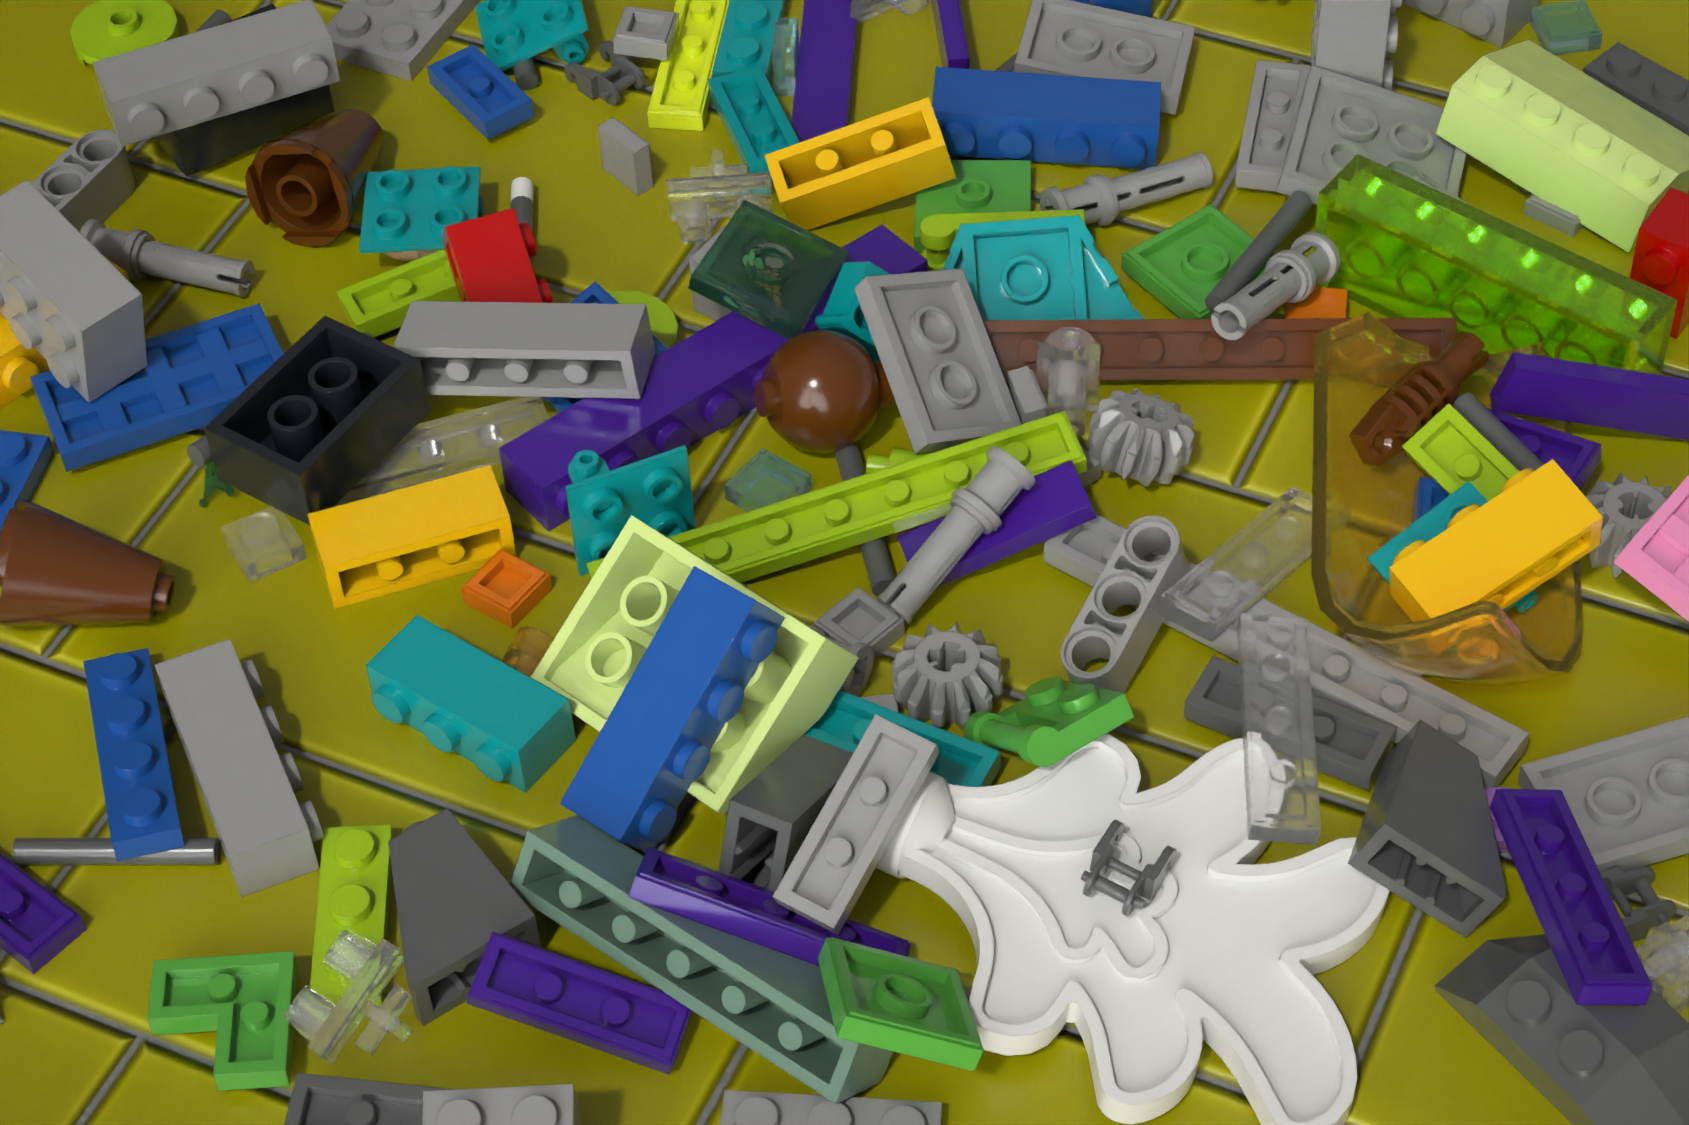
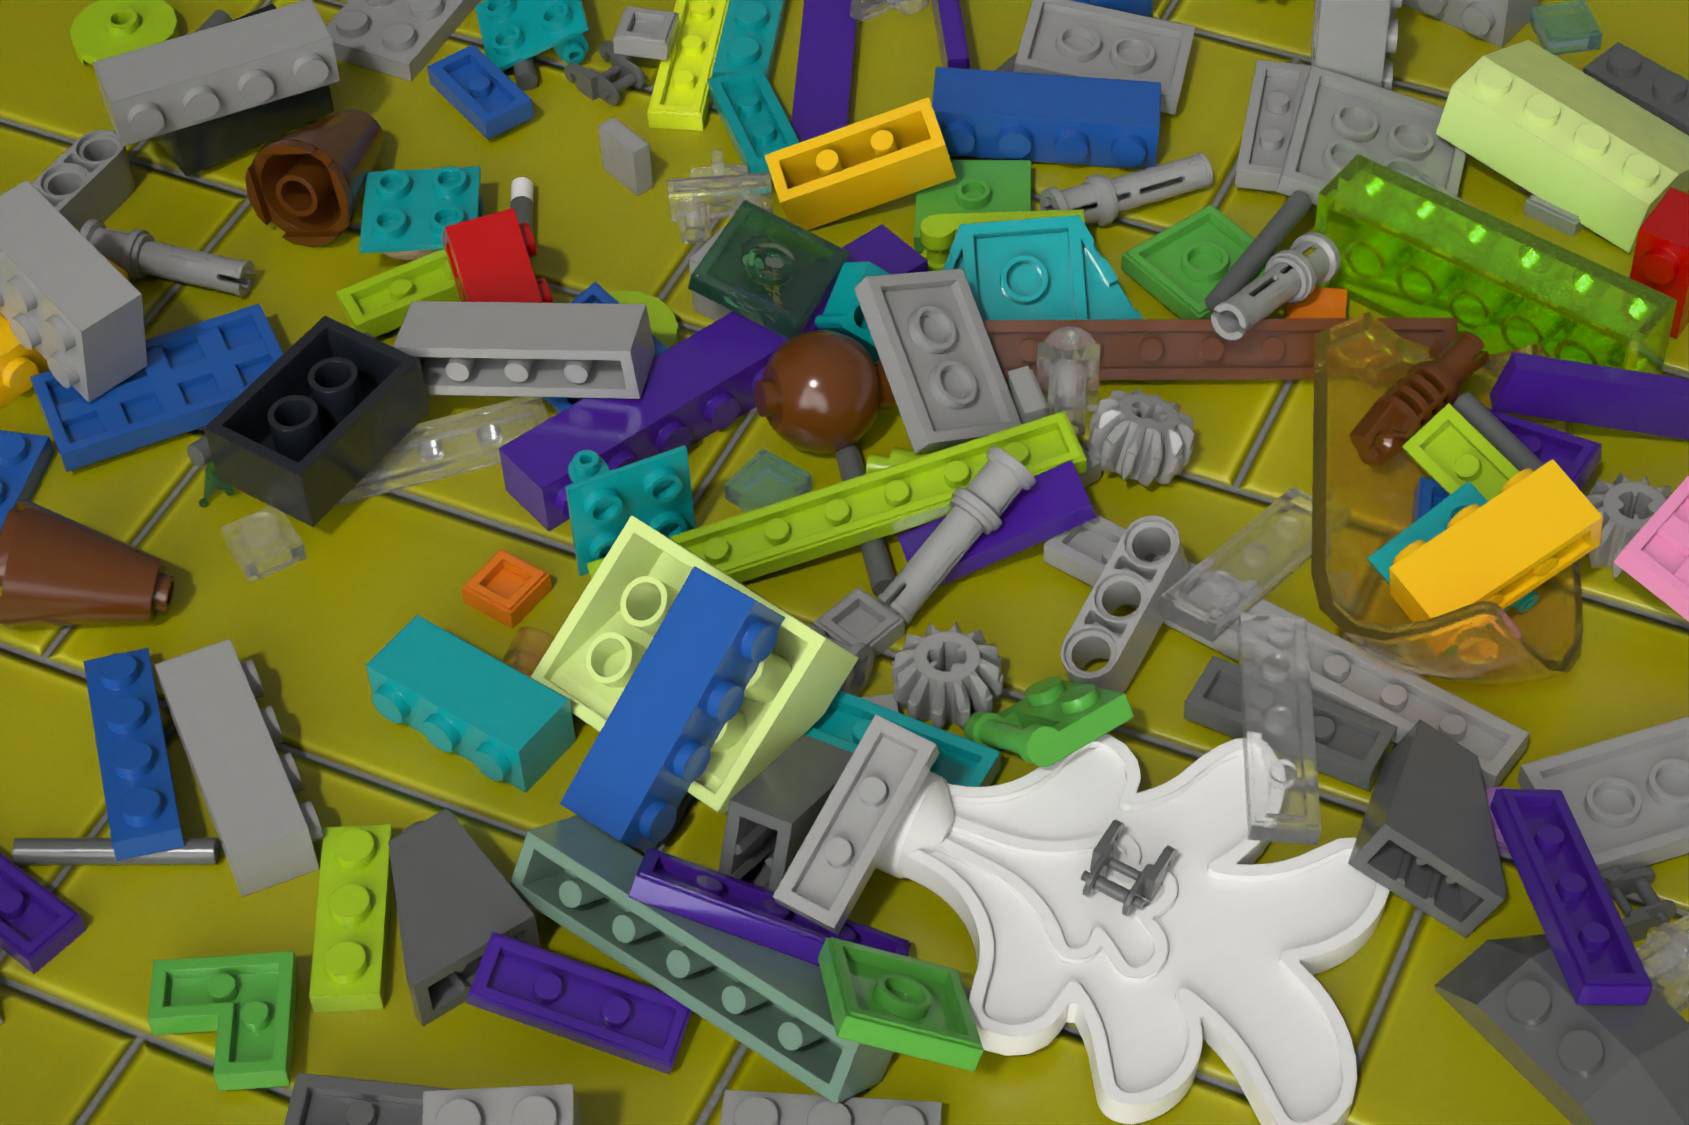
clear hips [284,929,413,1065] -> none
yellow brick [307,465,517,609] -> none
clear light blue tile [772,18,799,96] -> none

